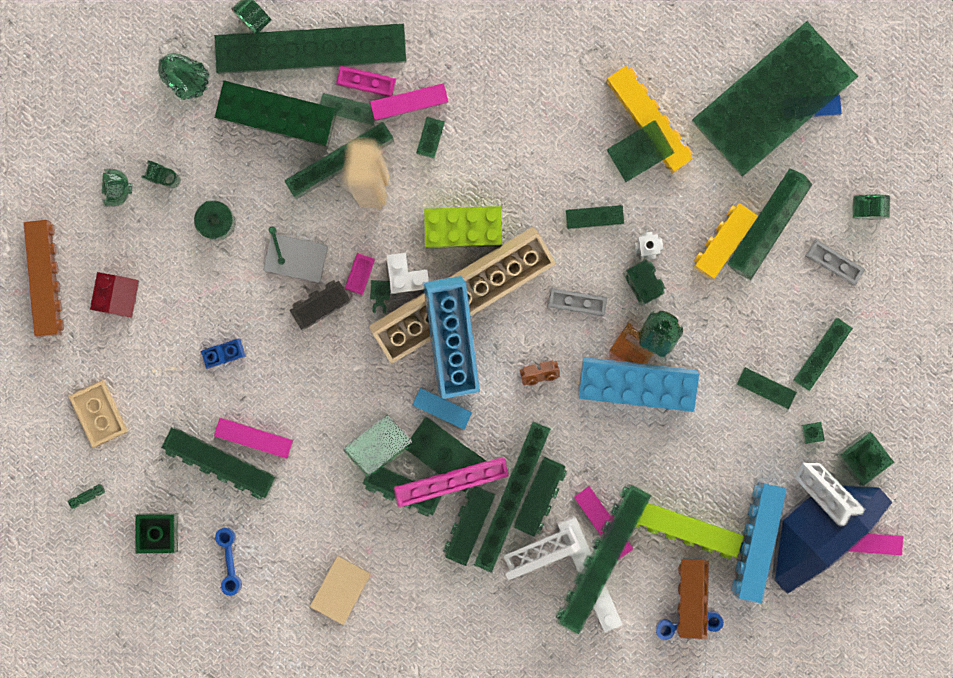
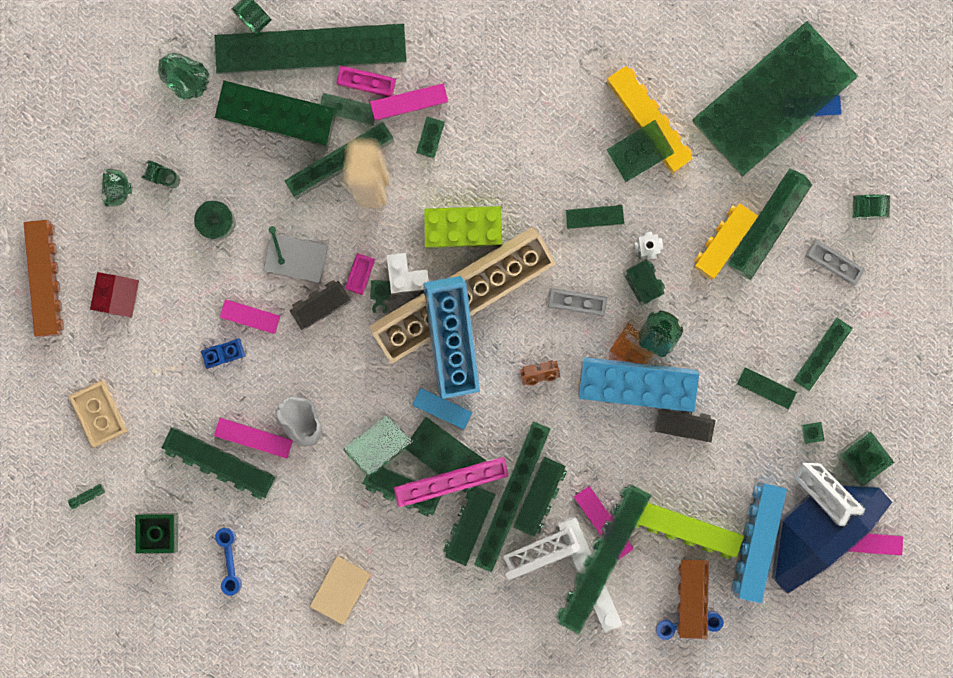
none -> dark pink tile [220,299,281,334]
none -> light grey piece [275,396,322,447]
none -> clear smoke brick [653,408,716,443]

